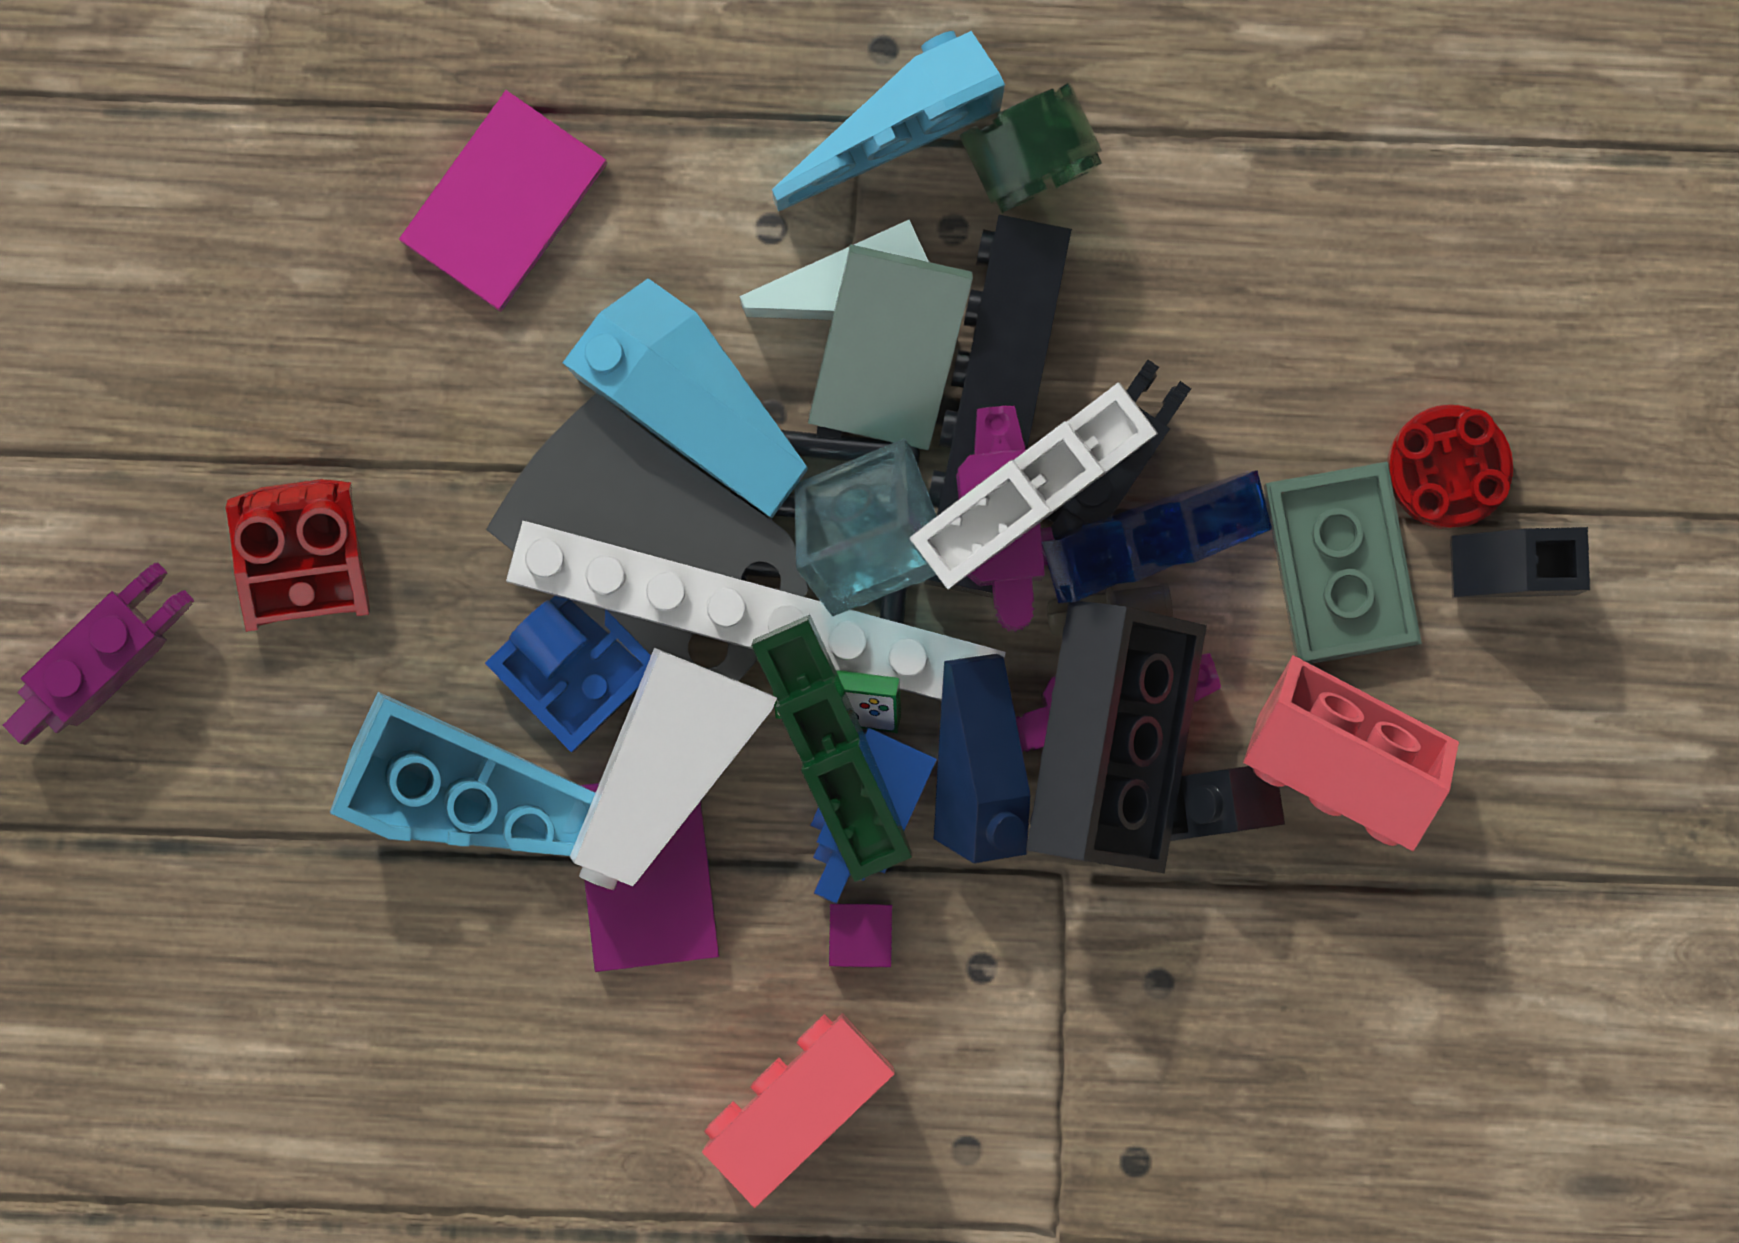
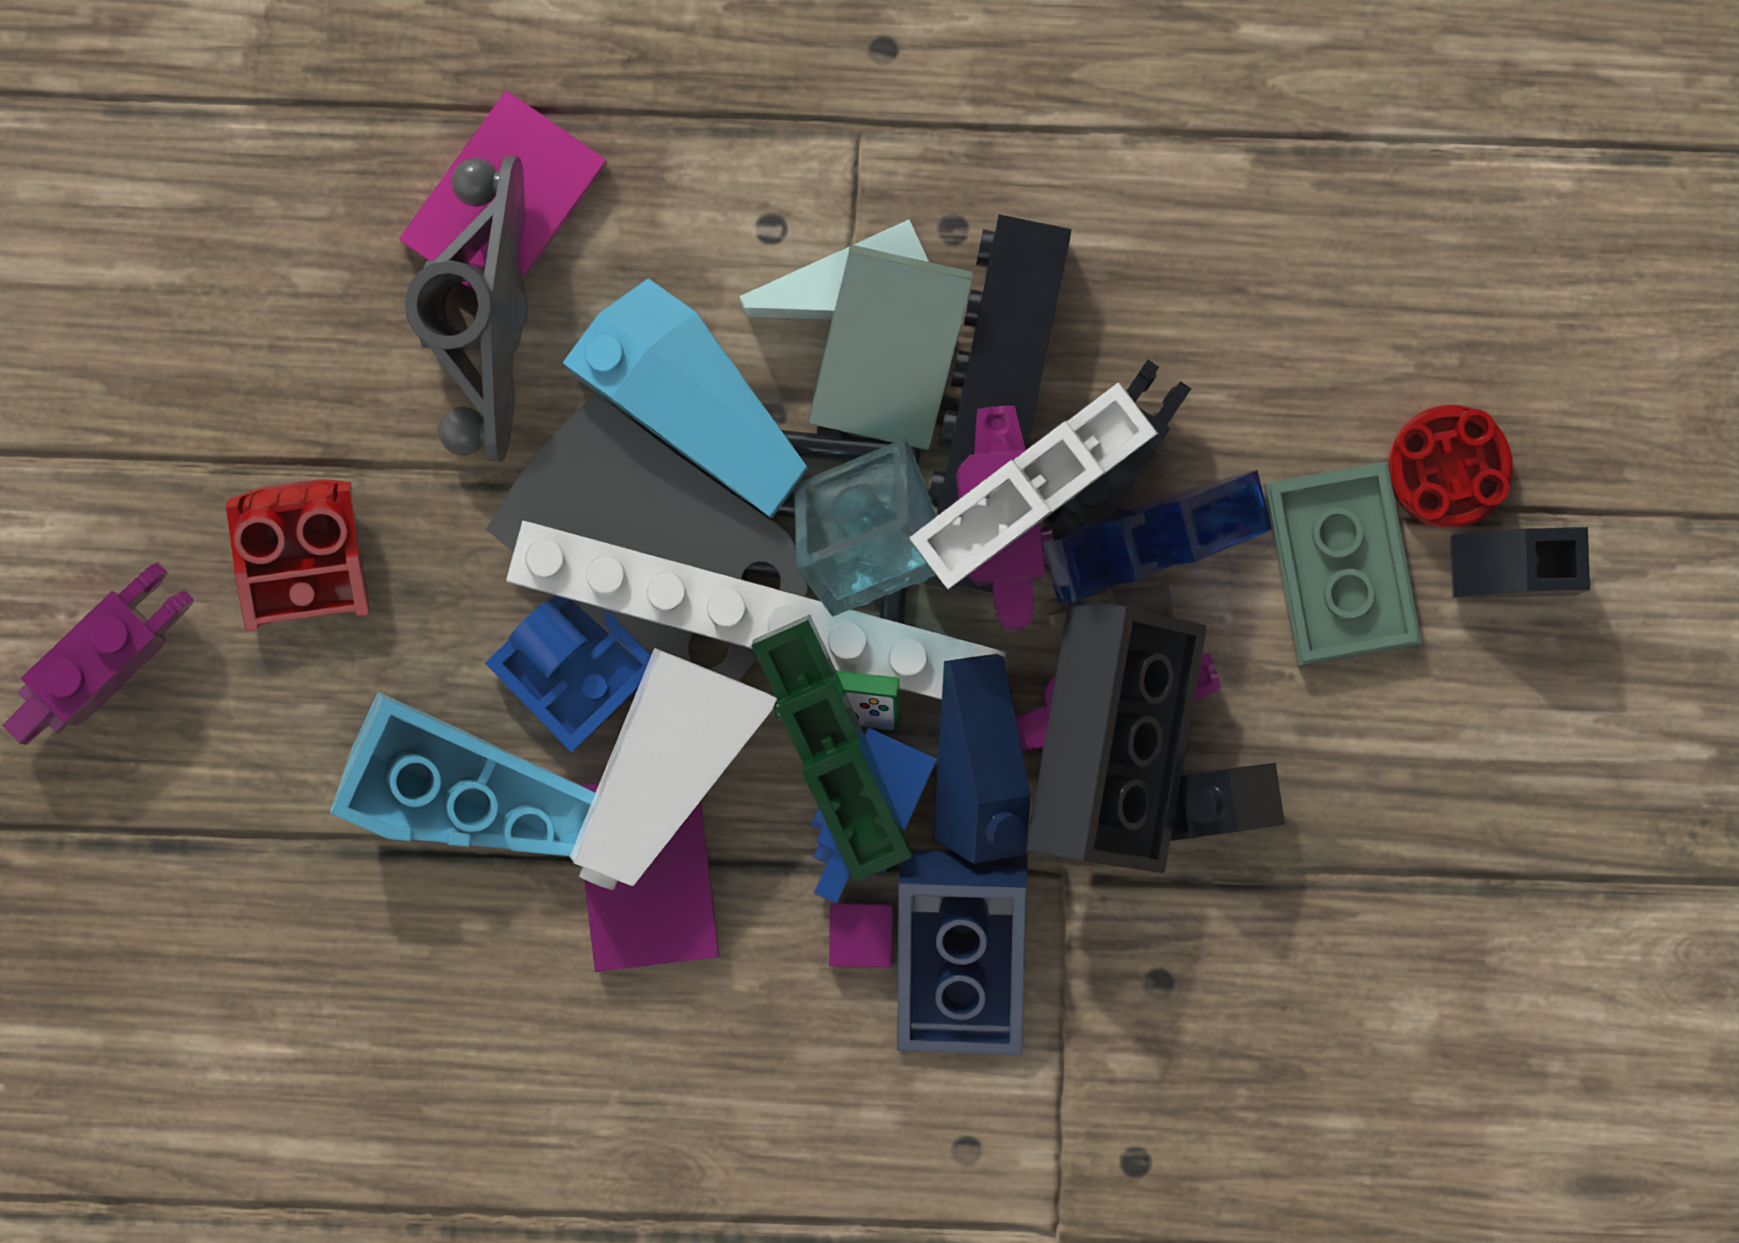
coral brick [702,1013,895,1208] -> none
medium azure wedge [772,31,1005,212] -> none
clear green brick [960,83,1102,214] -> none
coral brick [1243,655,1459,852] -> none
none -> dark grey piece [405,156,528,462]
none -> dark blue slope [897,850,1028,1055]

